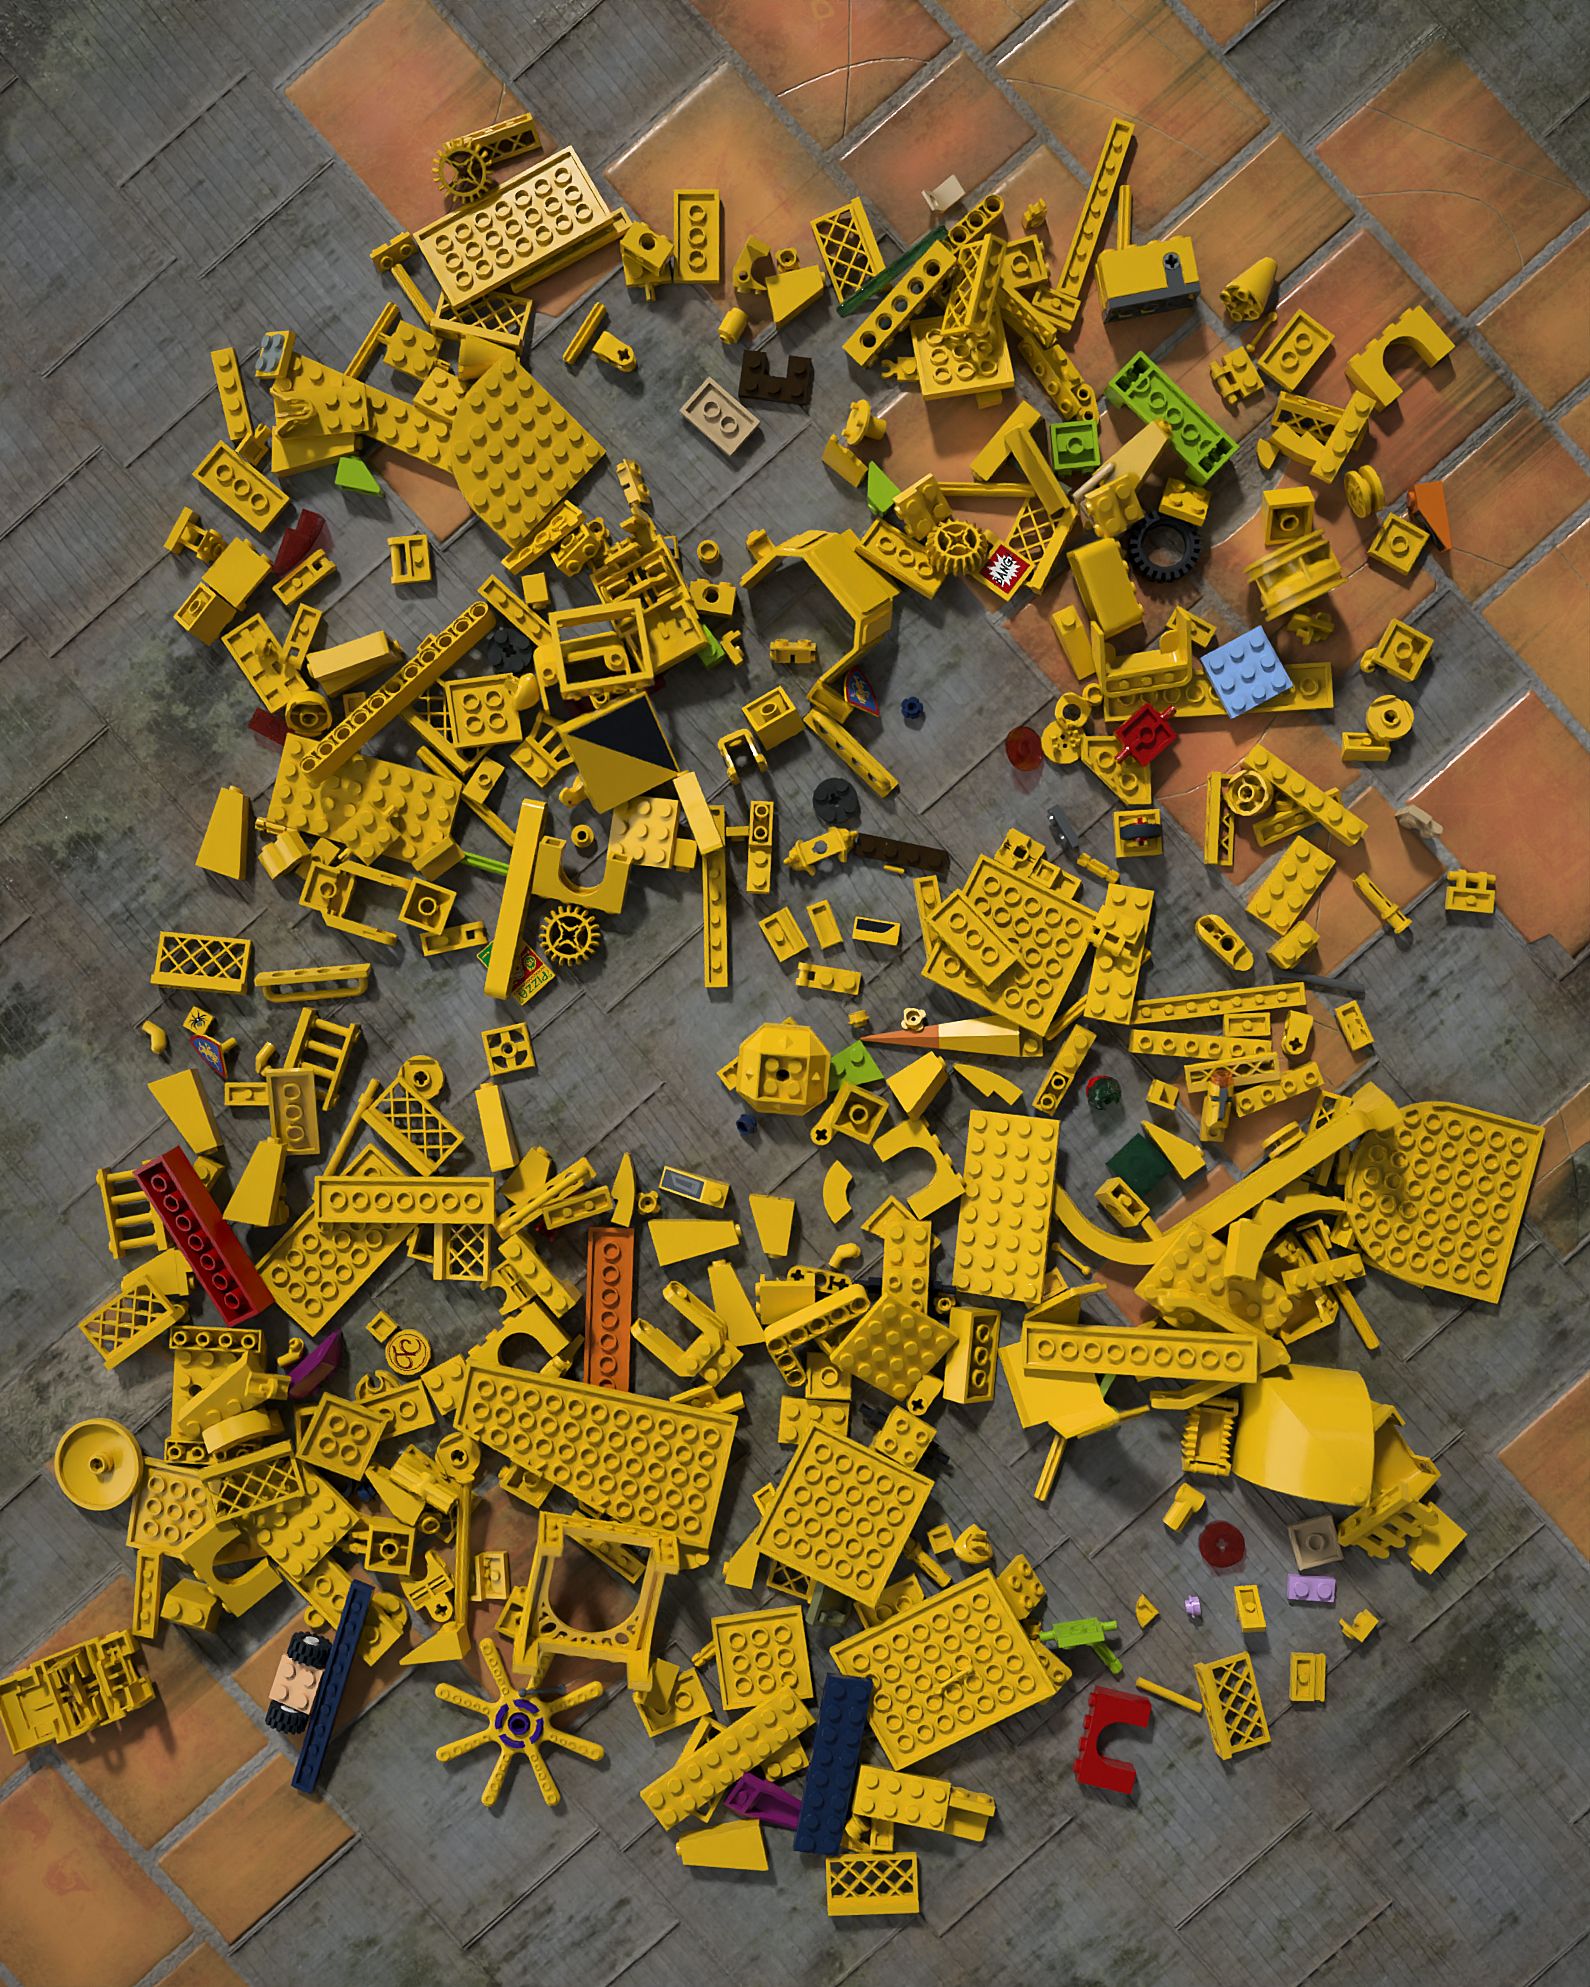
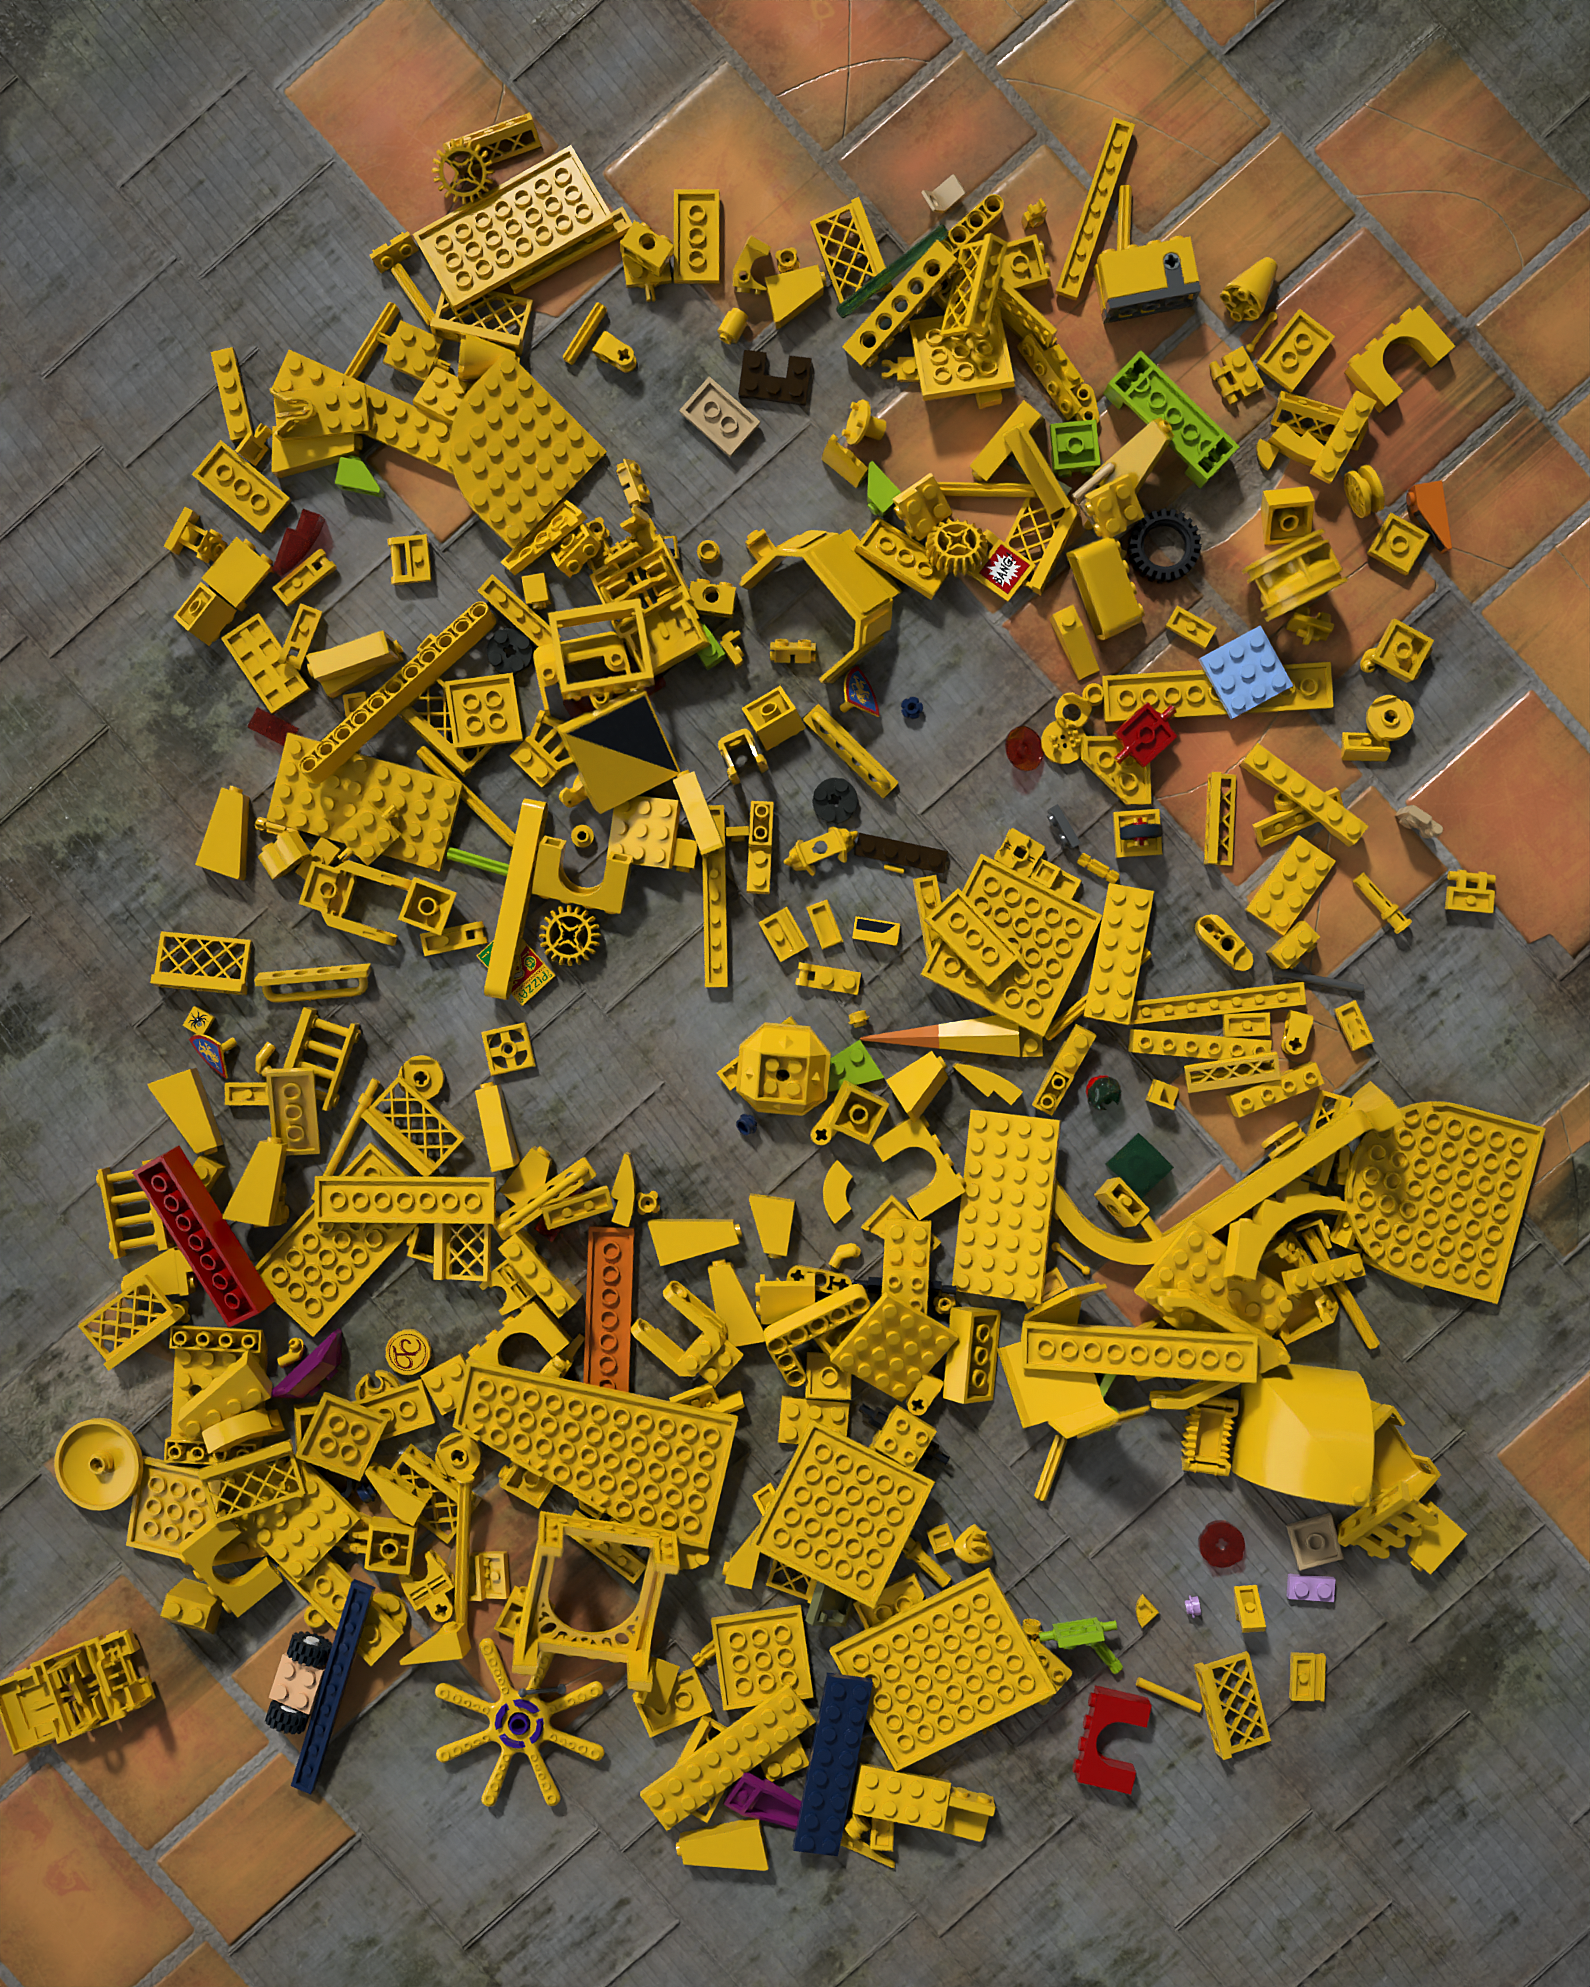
yellow plate [132,1547,163,1639] -> none
yellow arm [142,1020,167,1053] -> none
yellow hips [245,1372,292,1400] -> none
piece [255,330,296,380] -> none
yellow plate [255,636,272,659] -> none
yellow cylinder [285,691,332,737] -> none
yellow plate [365,1310,399,1343] -> none
yellow piece [389,1461,458,1515] -> none
yellow panel [412,834,465,882] -> none
yellow plate [417,1512,442,1534] -> none
yellow plate [461,756,505,806] -> none
yellow piece [503,673,541,711] -> none
slope [659,1166,730,1209] -> none
yellow tile [805,680,855,724] -> none
yellow fence [826,1852,919,1916] -> none
yellow plate [901,1008,926,1031] -> none
yellow hinge [933,1664,974,1694] -> none
yellow plate [996,1554,1047,1620] -> none
yellow plate [1031,284,1081,334] -> none
yellow plate [1085,905,1144,959] -> none
yellow windscreen [1090,607,1192,698] -> none
yellow slope [1140,1120,1206,1180] -> none
yellow plate [1158,477,1212,527] -> none
yellow piece [1162,1483,1205,1532] -> none
yellow plate [1199,1070,1234,1142] -> none
yellow cylinder [1226,770,1274,816] -> none
yellow bracket [1339,1609,1379,1642] -> none

